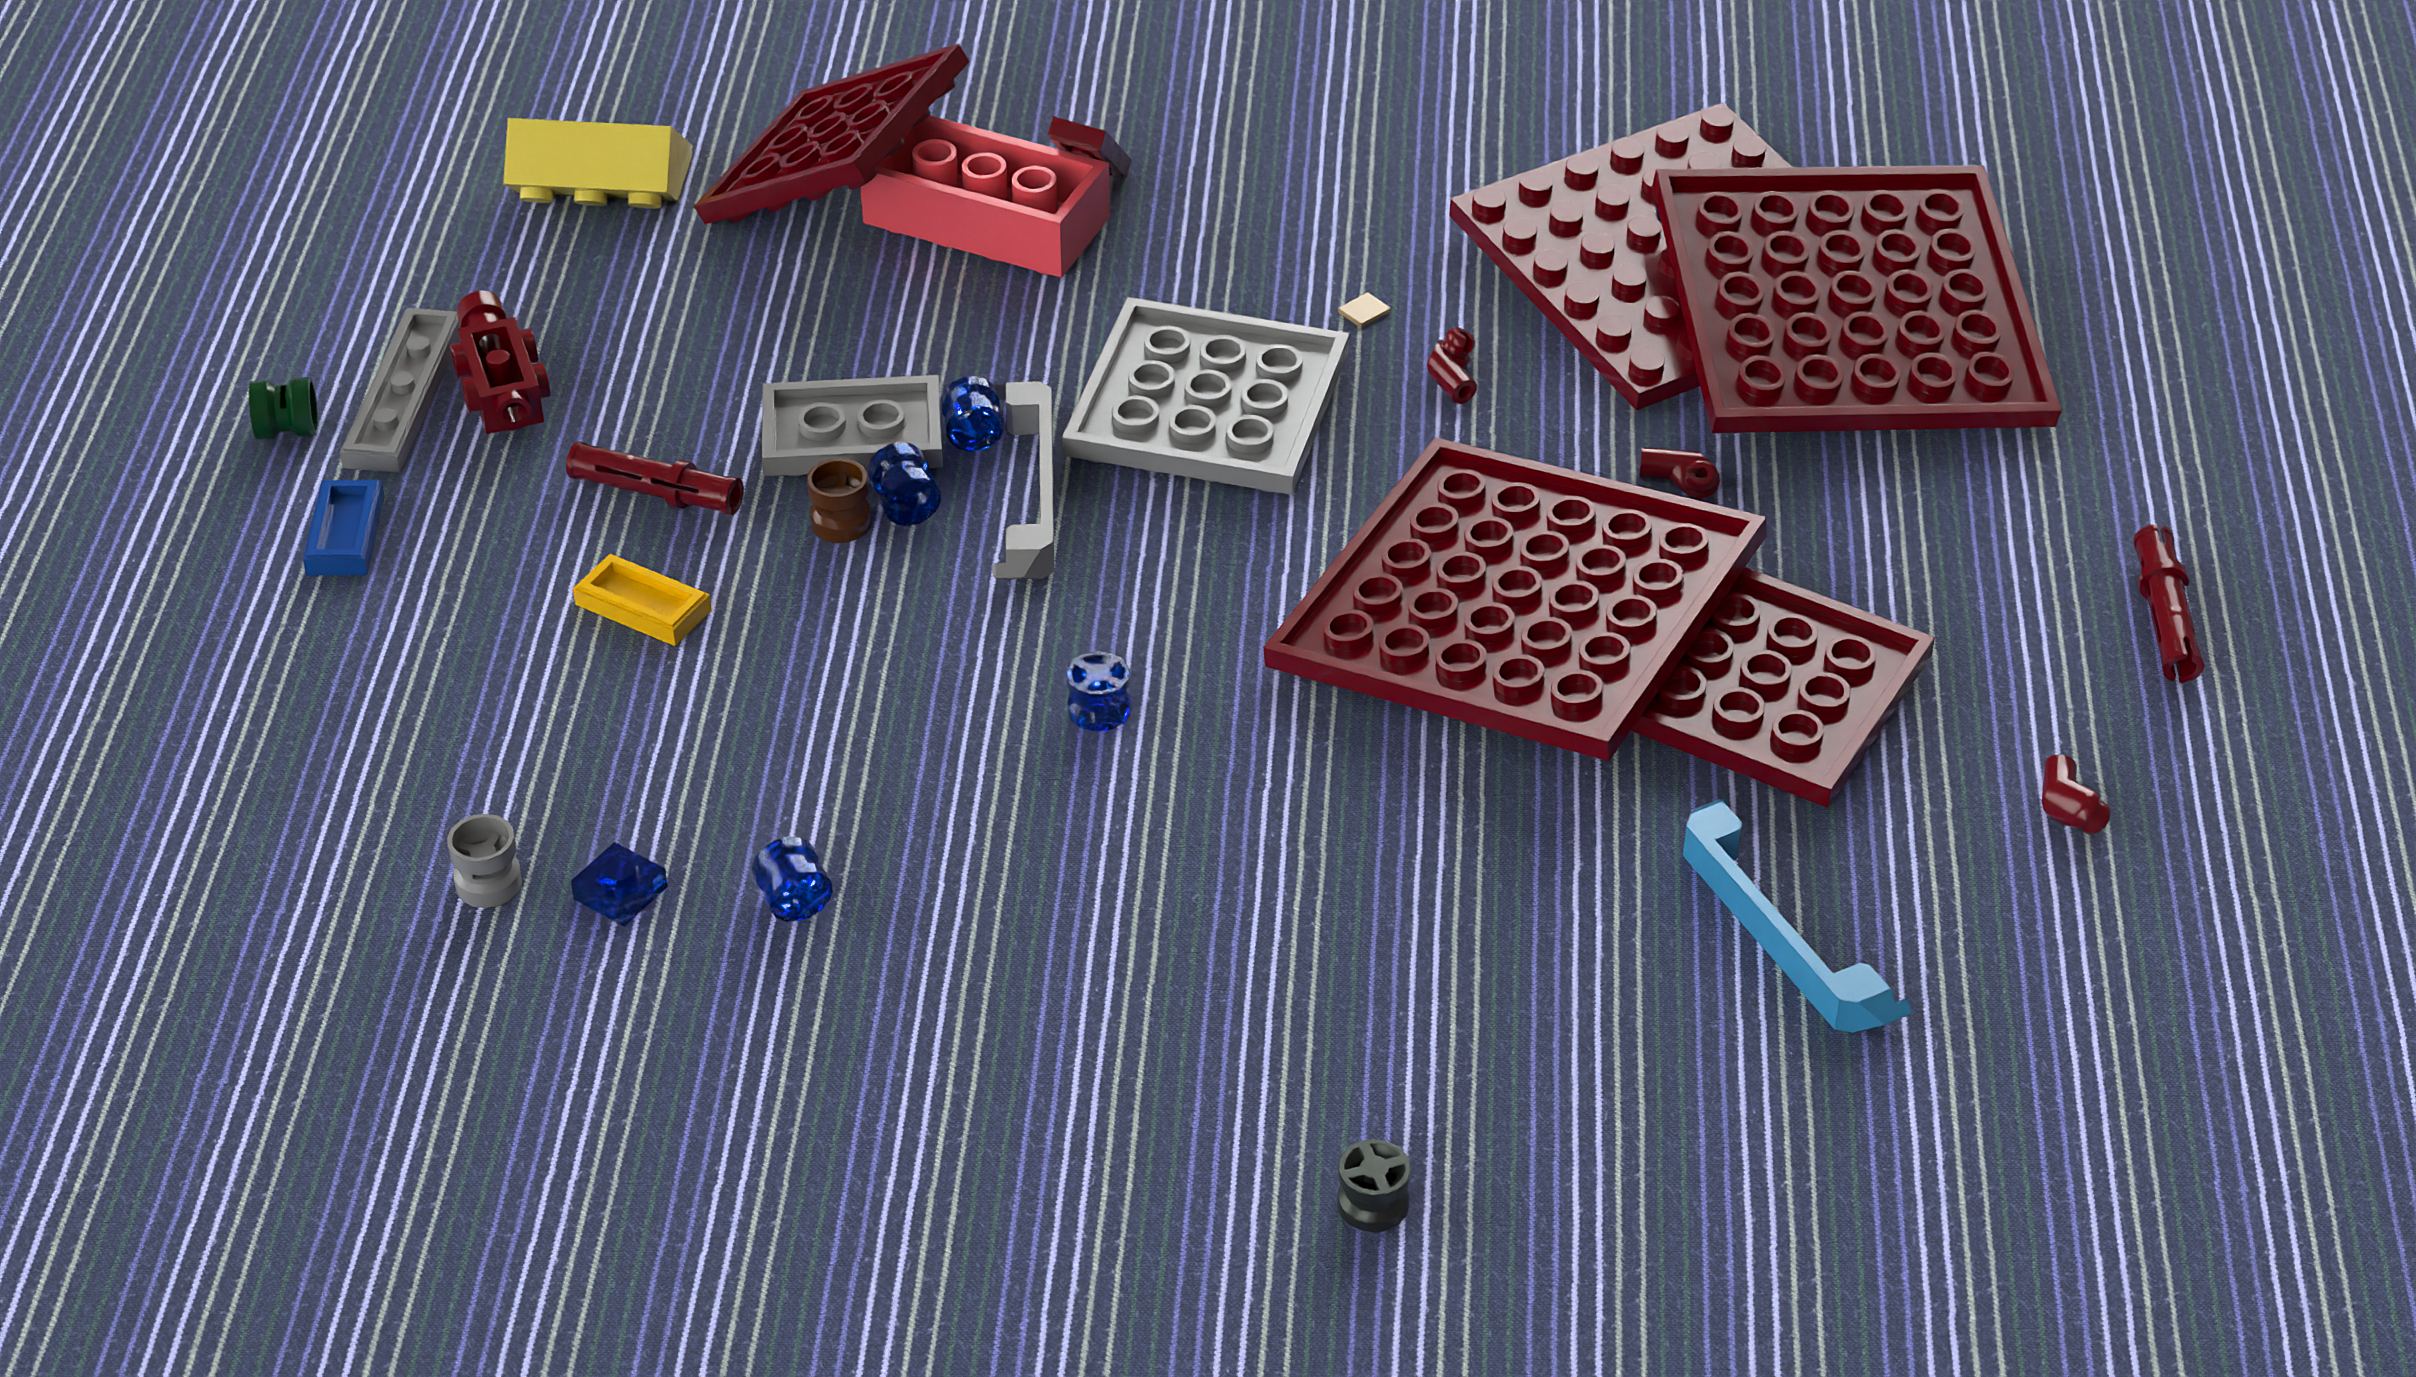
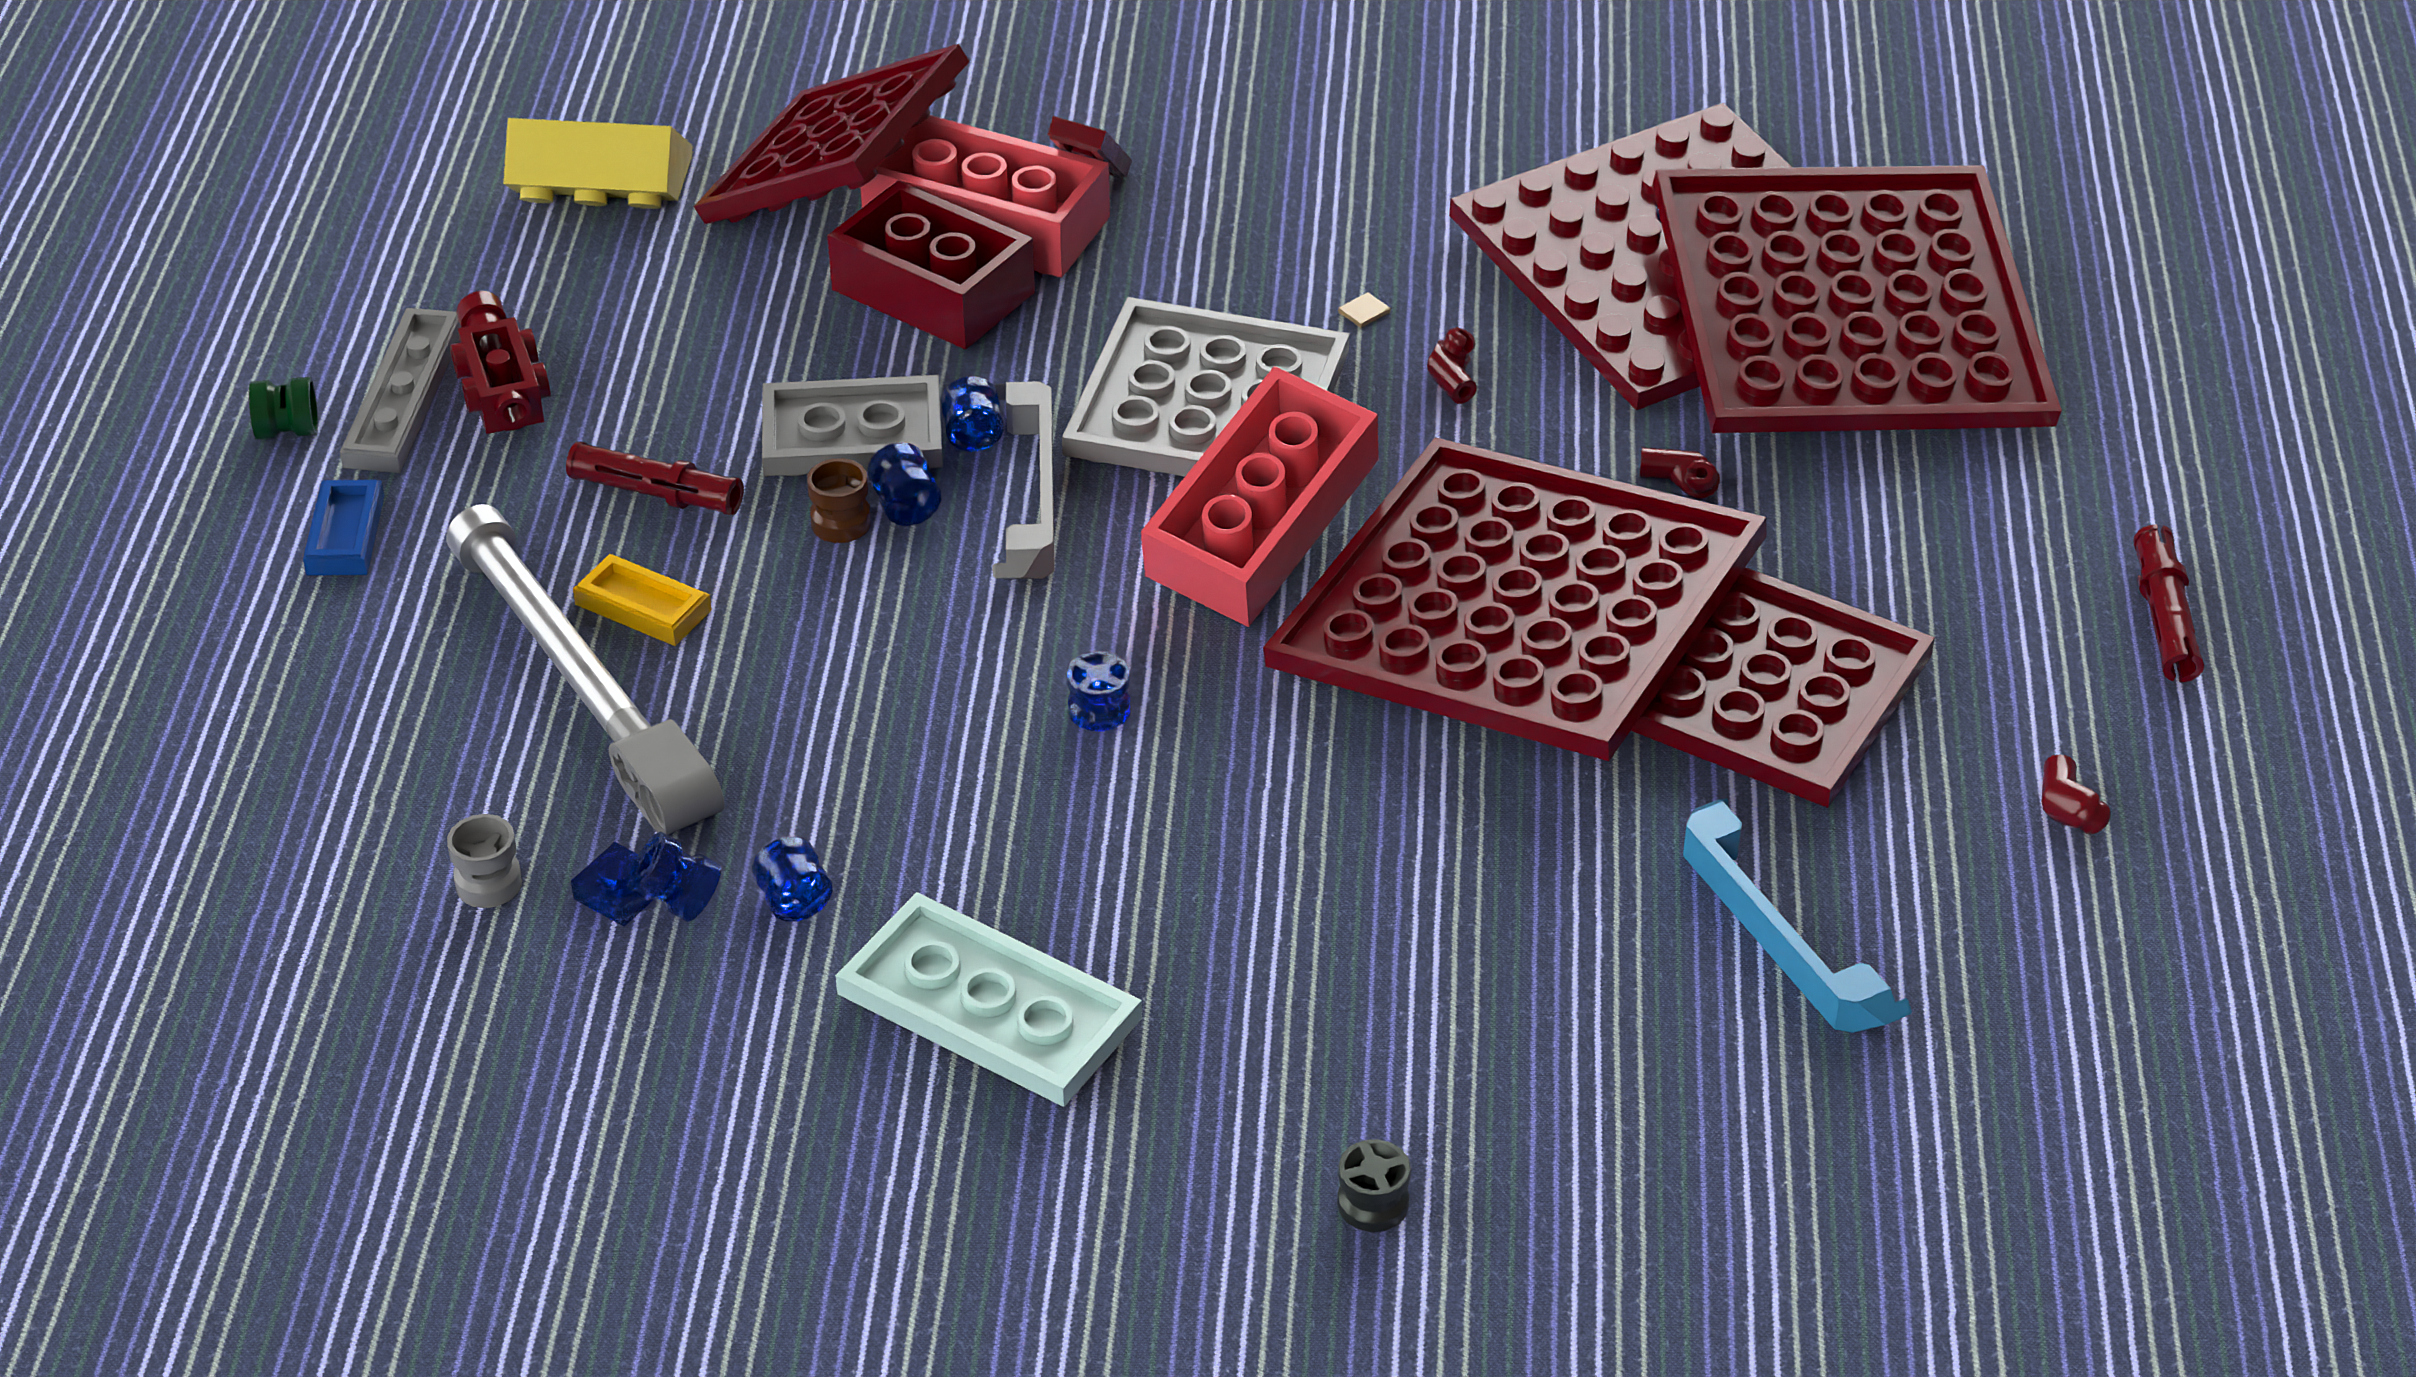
none -> piece [446,505,725,837]
none -> clear blue wheel [627,831,721,922]
none -> dark red brick [827,180,1035,350]
none -> light aqua plate [835,892,1142,1107]
none -> coral brick [1141,366,1379,627]

